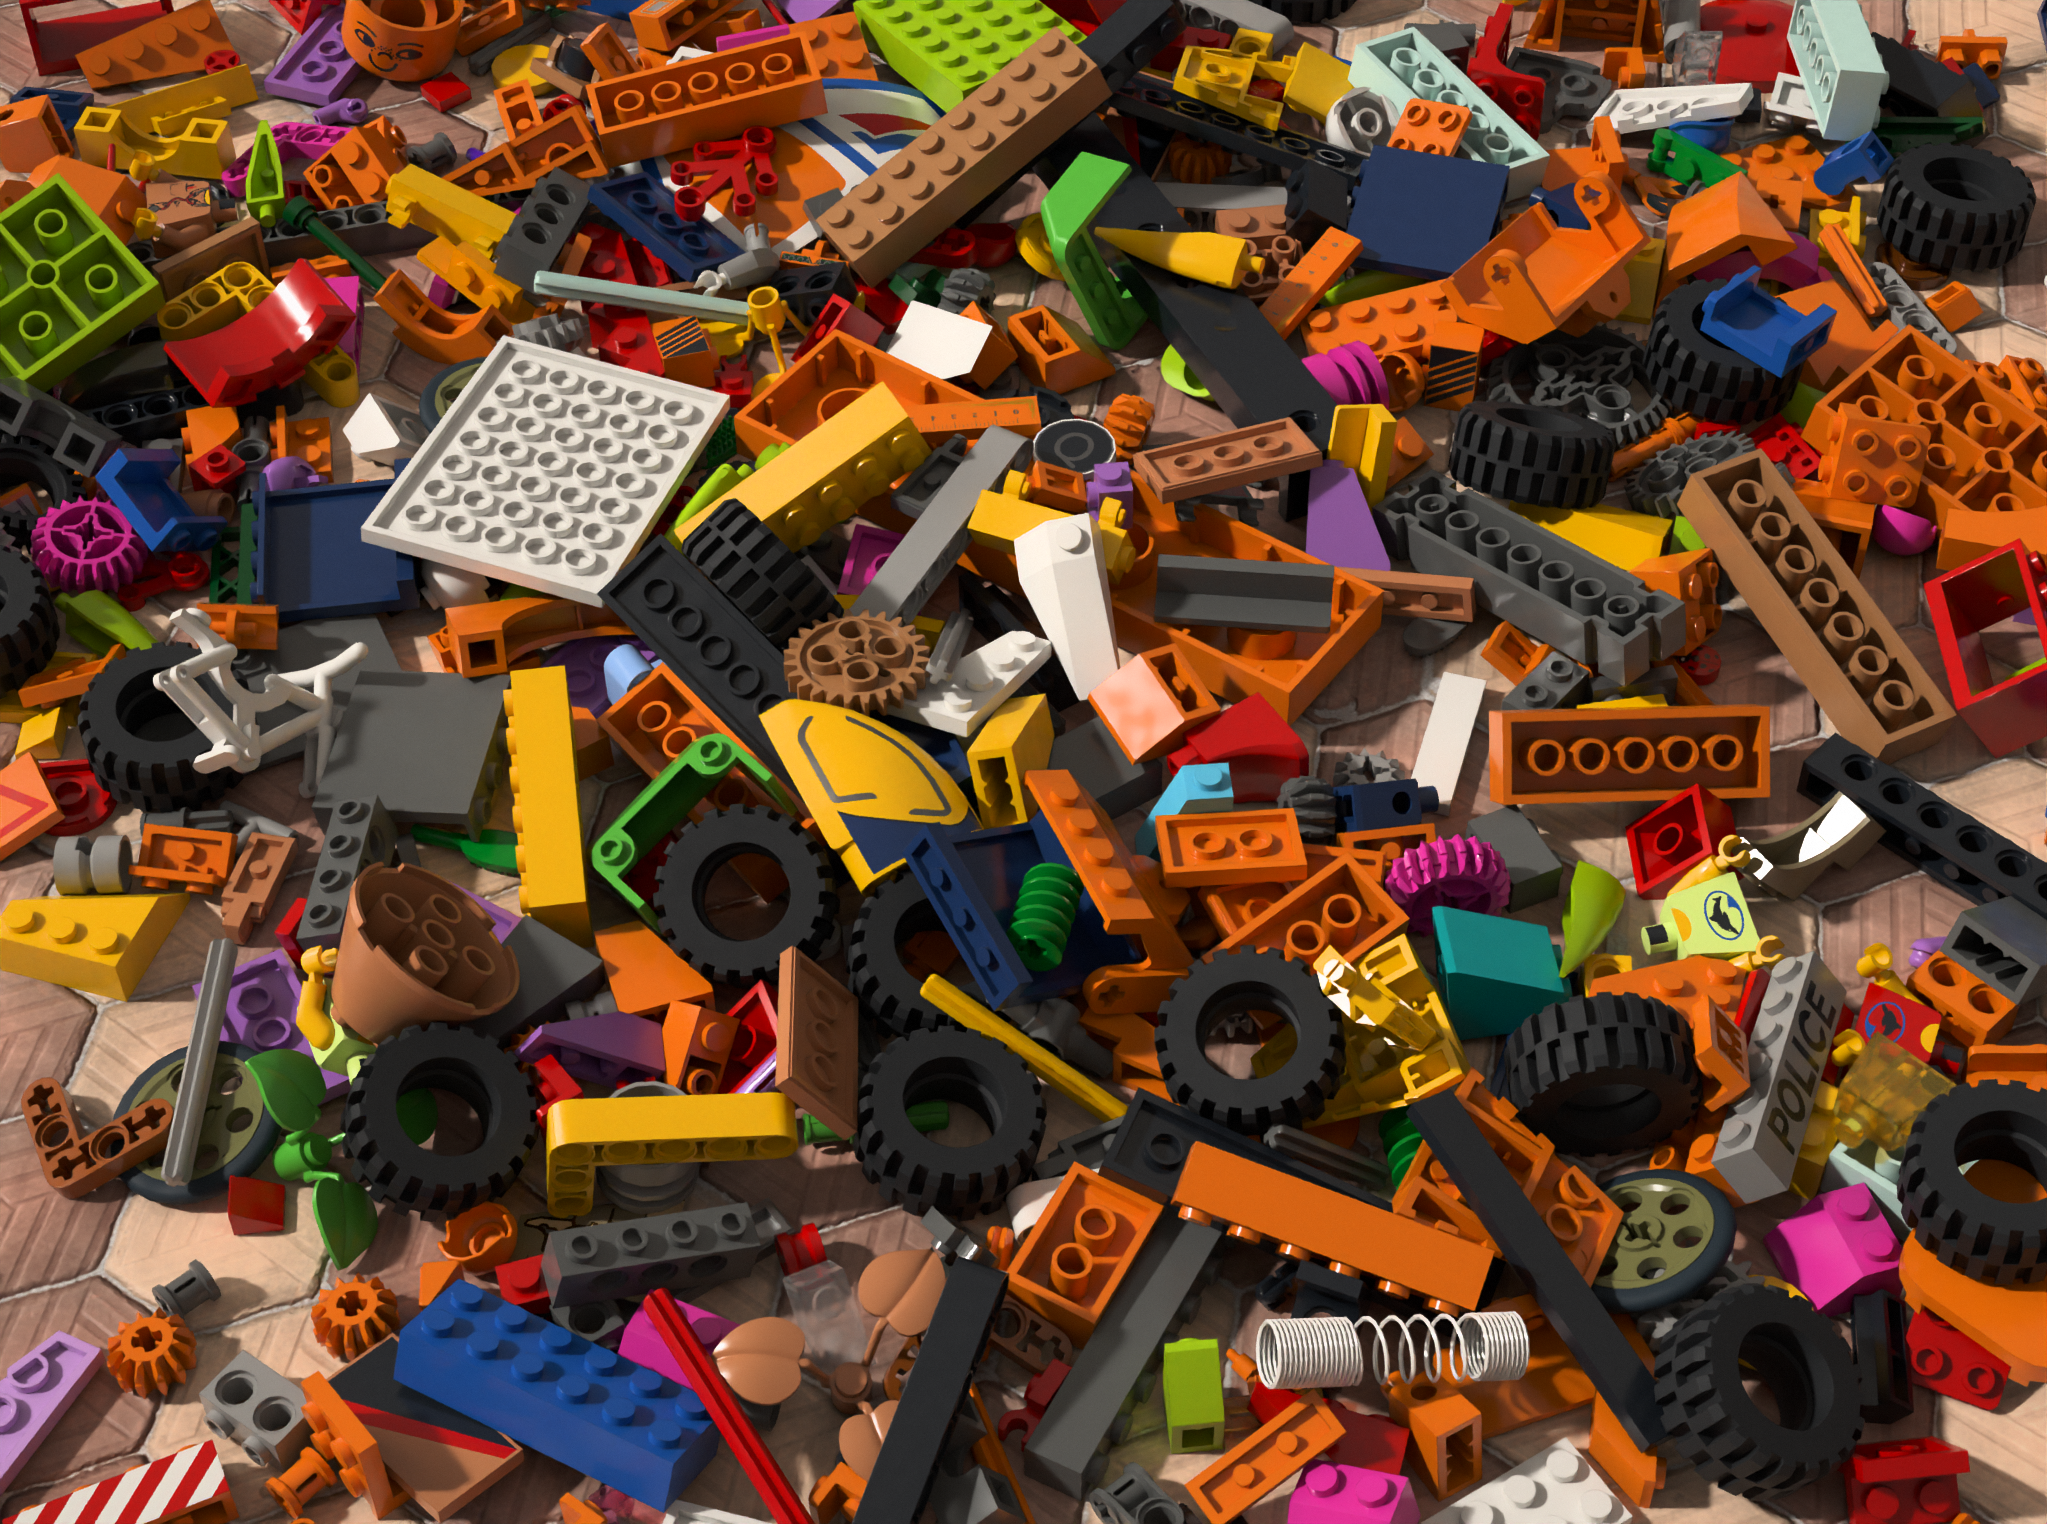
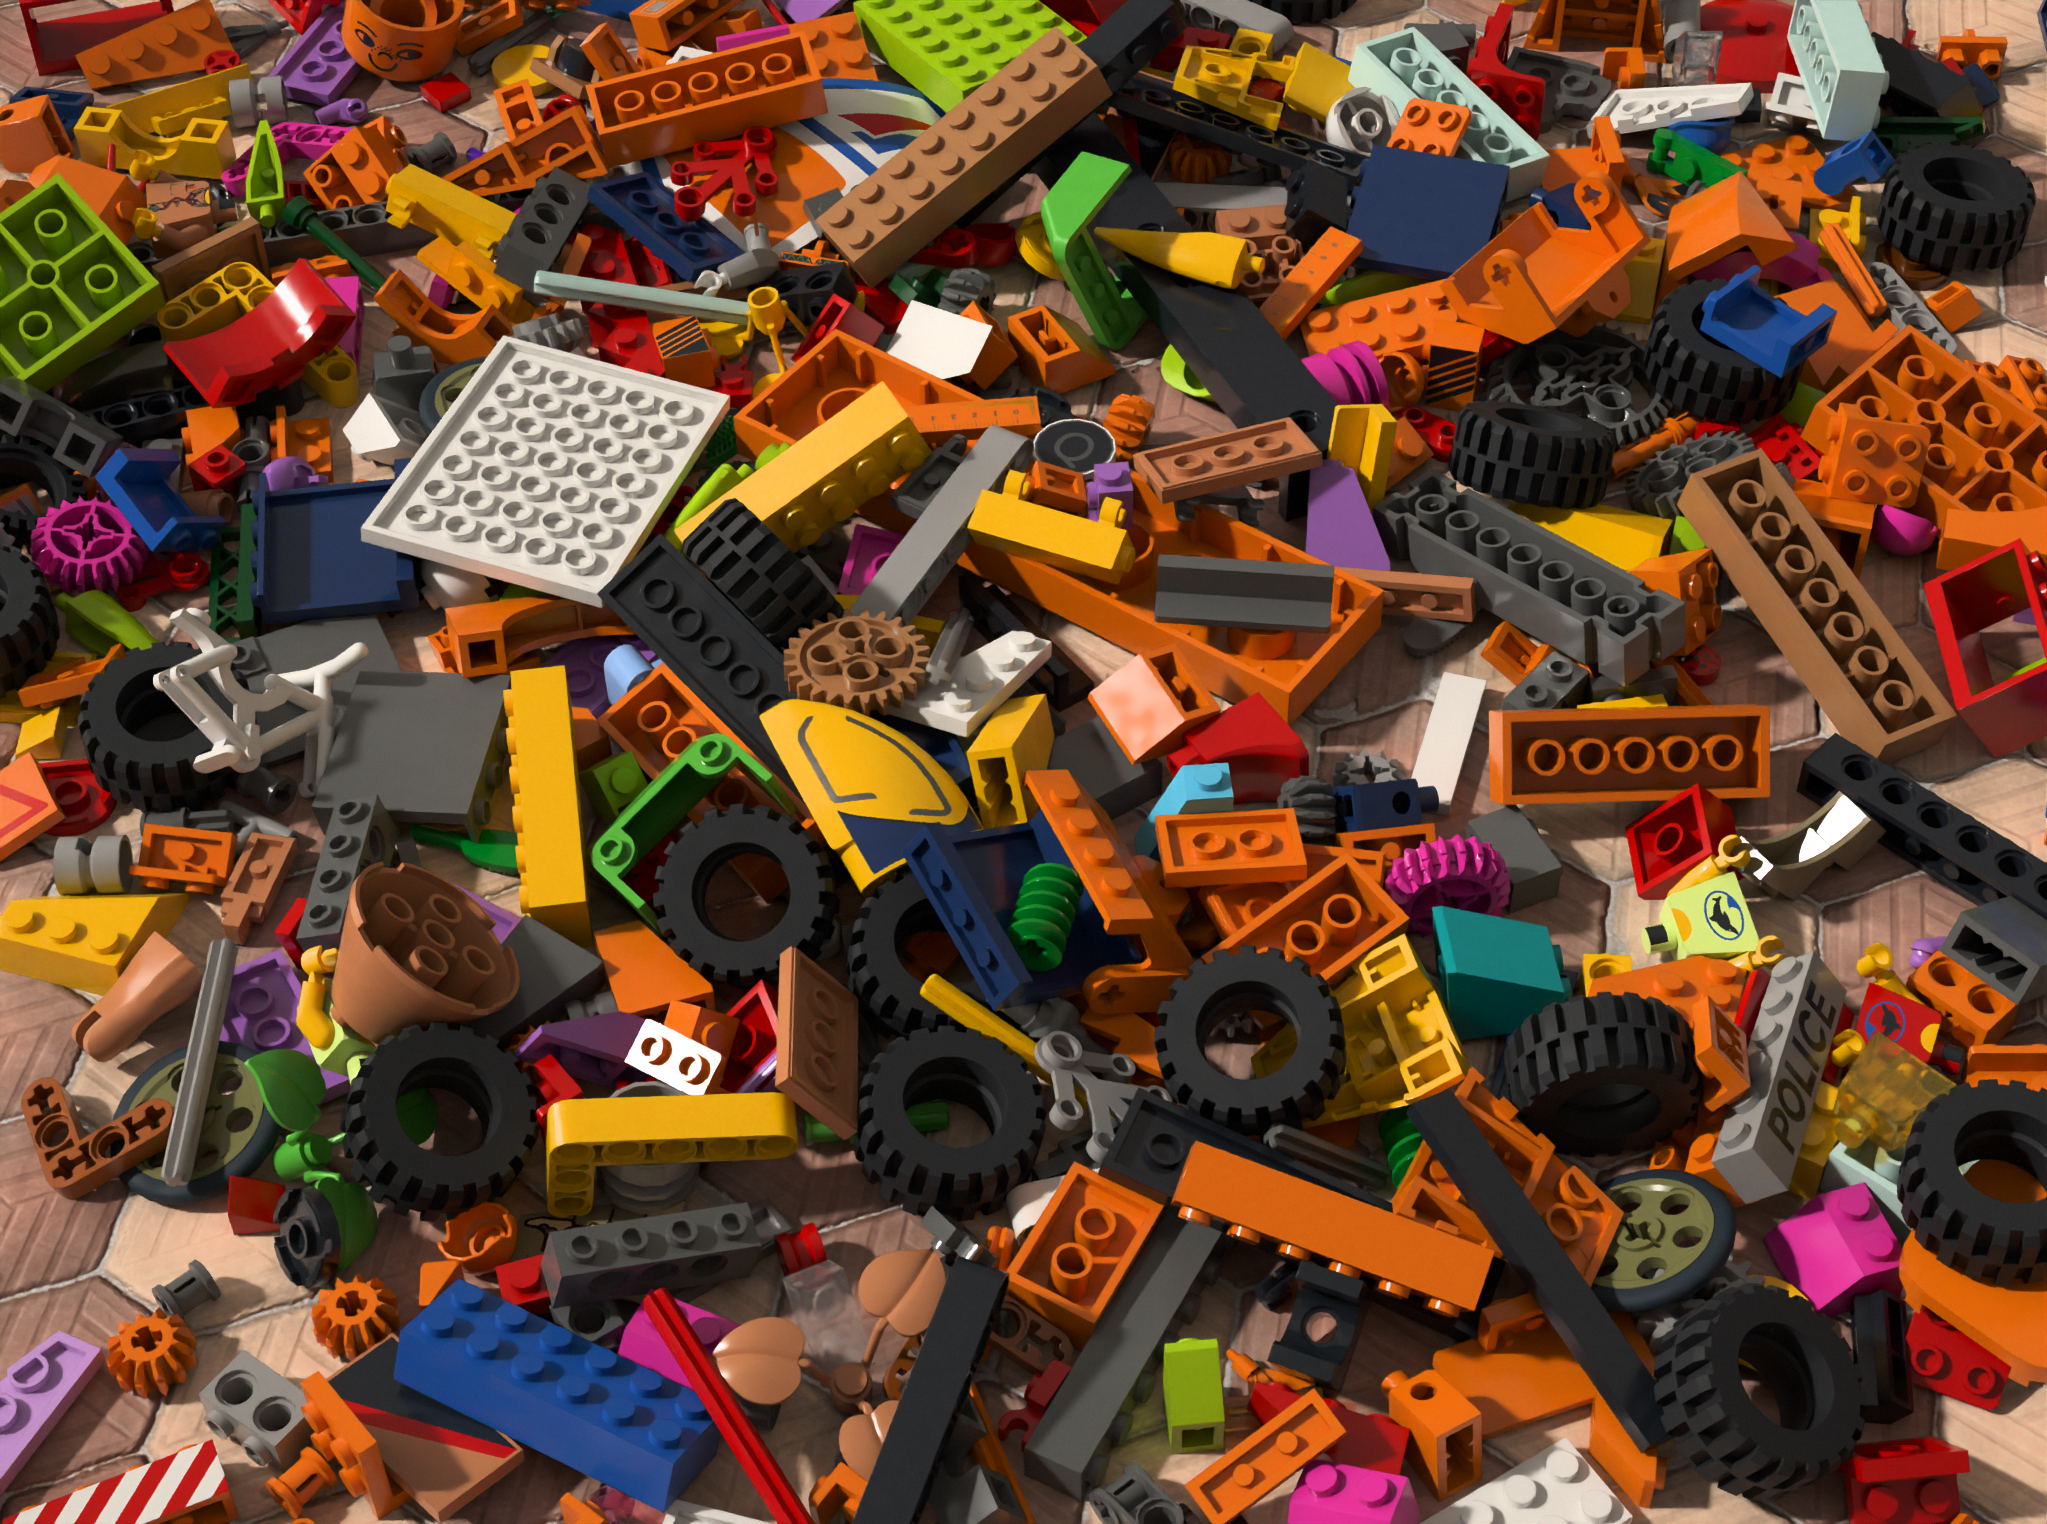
orange hips [197,602,279,650] -> none
white wedge [1014,513,1120,703] -> none
white piece [1256,1311,1530,1389] -> none
yellow plate [1313,945,1437,1052] -> none
lime piece [1559,860,1626,977] -> none
none -> nougat piece [71,931,203,1062]
none -> dark grey piece [224,19,289,59]
none -> light grey wheel [229,75,289,128]
none -> dark grey bush [236,761,297,814]
none -> black tile [273,1186,341,1289]
none -> dark grey torso [372,335,450,412]
none -> lime slope [578,750,648,825]
none -> bracket [624,1019,733,1095]
none -> light grey plant [1034,1031,1172,1163]
none -> red plate [1394,406,1456,463]

